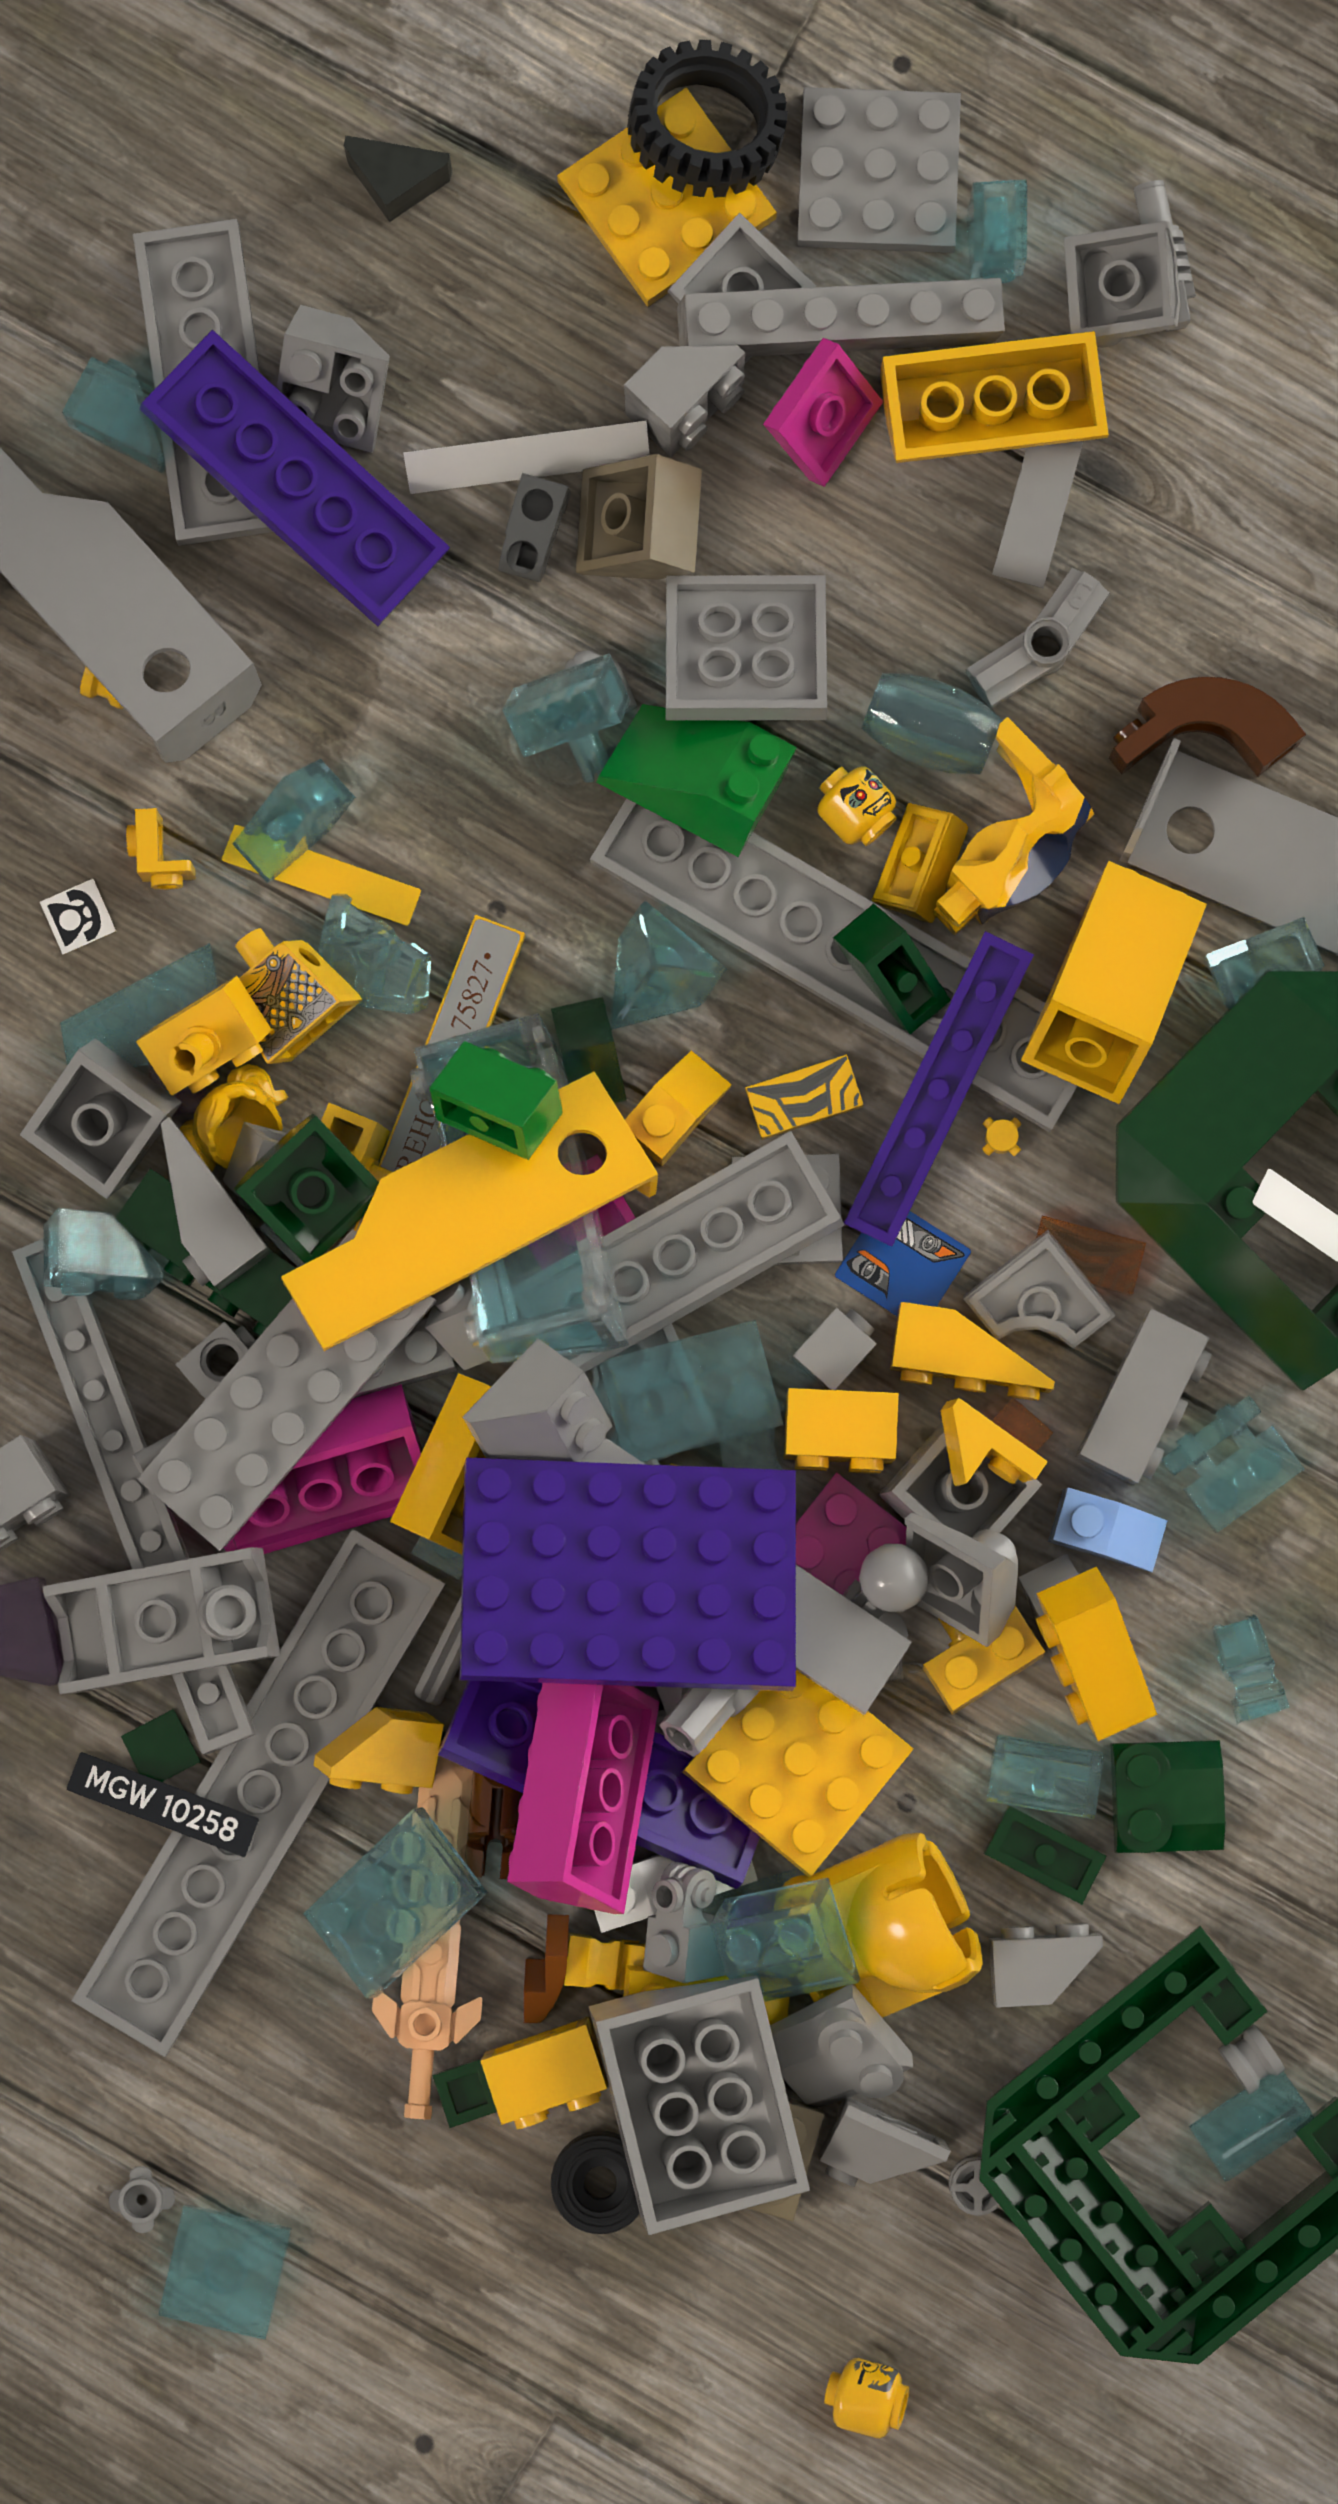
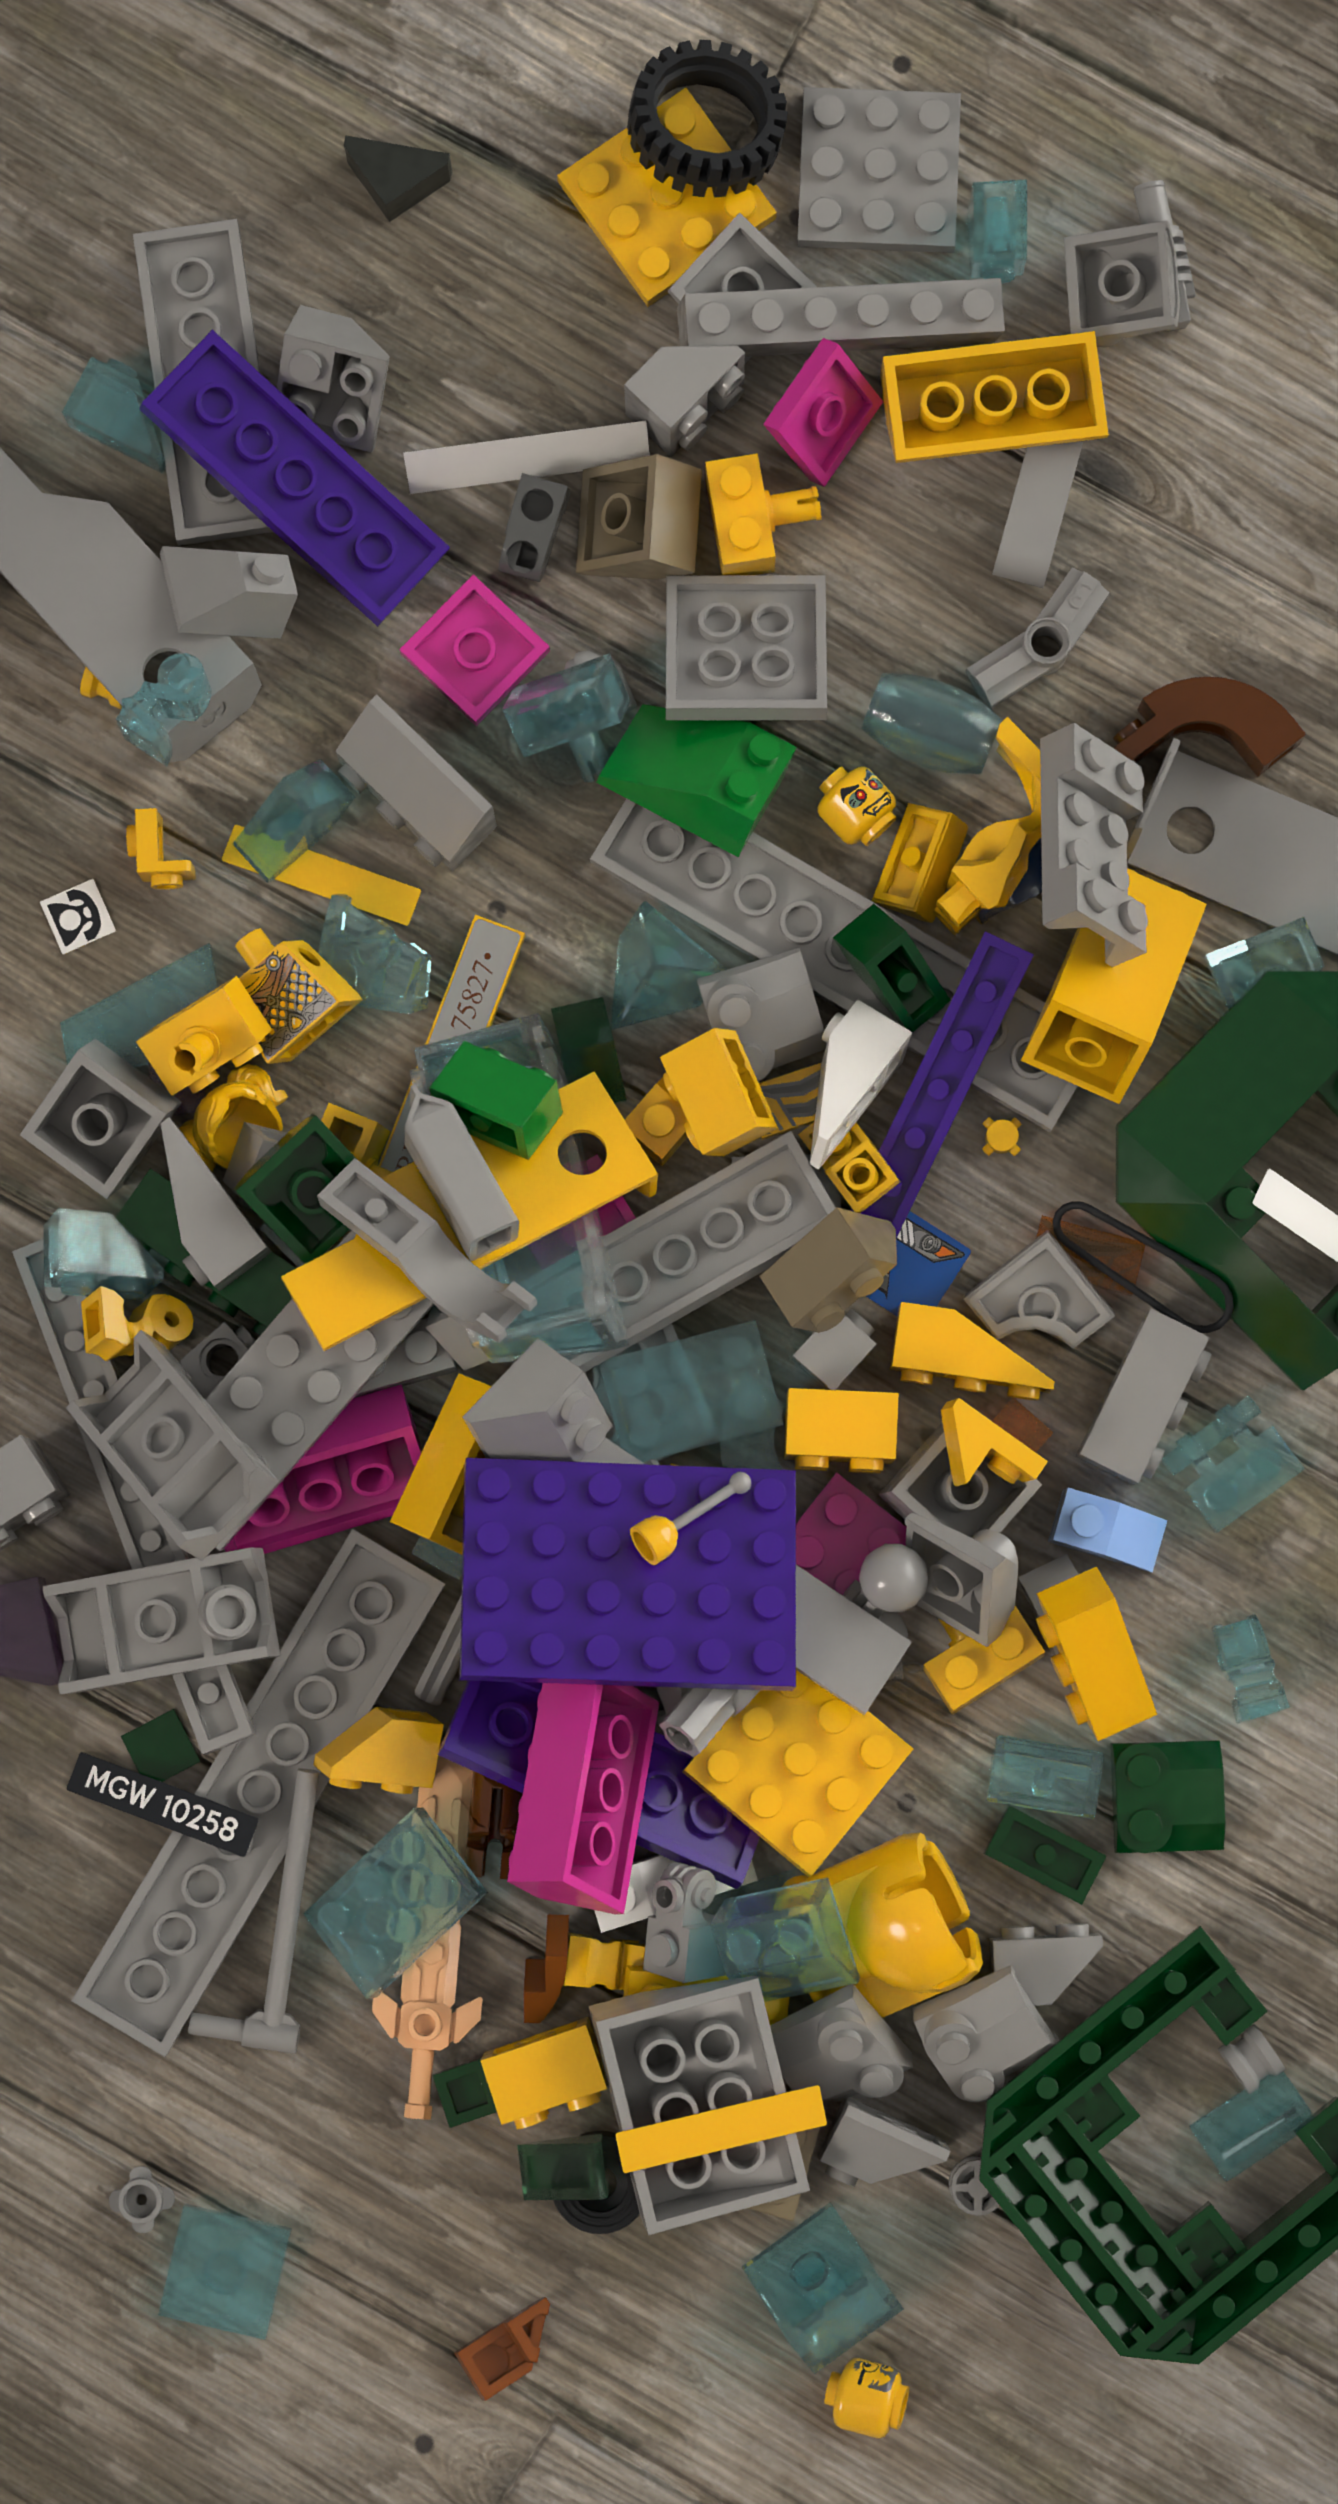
none -> light grey piece [66,1330,279,1561]
none -> yellow leg [81,1286,194,1361]
none -> clear light blue leg [116,653,212,767]
none -> light grey slope [160,546,298,639]
none -> light grey bar [188,1768,319,2054]
none -> light grey piece [317,1158,537,1343]
none -> light grey slope [335,694,497,872]
none -> dark pink plate [399,574,550,727]
none -> light grey piece [404,1084,519,1261]
none -> dark orange slope [454,2297,550,2401]
none -> clear green slope [517,2133,609,2200]
none -> yellow sticker [615,2085,827,2173]
none -> hinge [630,1472,751,1565]
none -> yellow brick [660,1028,778,1156]
none -> light grey slope [696,948,827,1081]
none -> yellow brick [705,453,822,575]
none -> clear light blue slope [742,2202,904,2374]
none -> dark tan slope [759,1207,897,1333]
none -> yellow slope [798,1122,901,1213]
none -> white slope [810,999,912,1170]
none -> light grey slope [912,1965,1059,2102]
none -> light grey piece [1040,723,1148,967]
none -> black piece [1052,1201,1234,1333]

